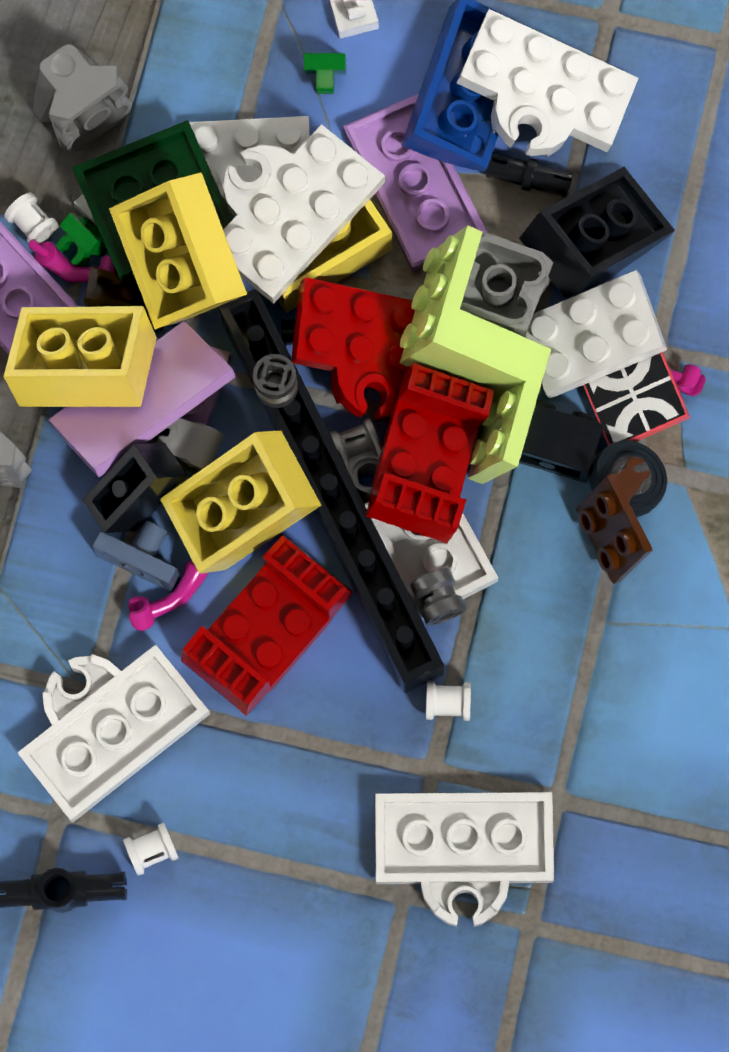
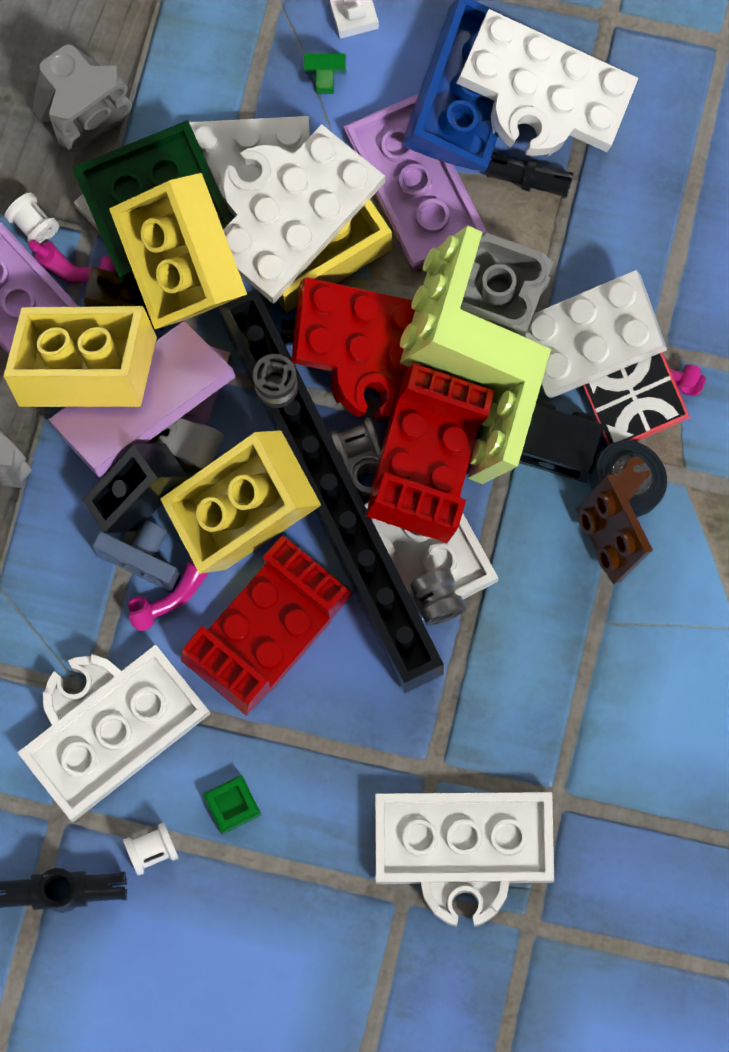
green tile [56,213,108,266] -> none
white bush [426,681,471,721] -> none
black slope [519,166,675,300] -> none
none -> green tile [203,775,262,835]

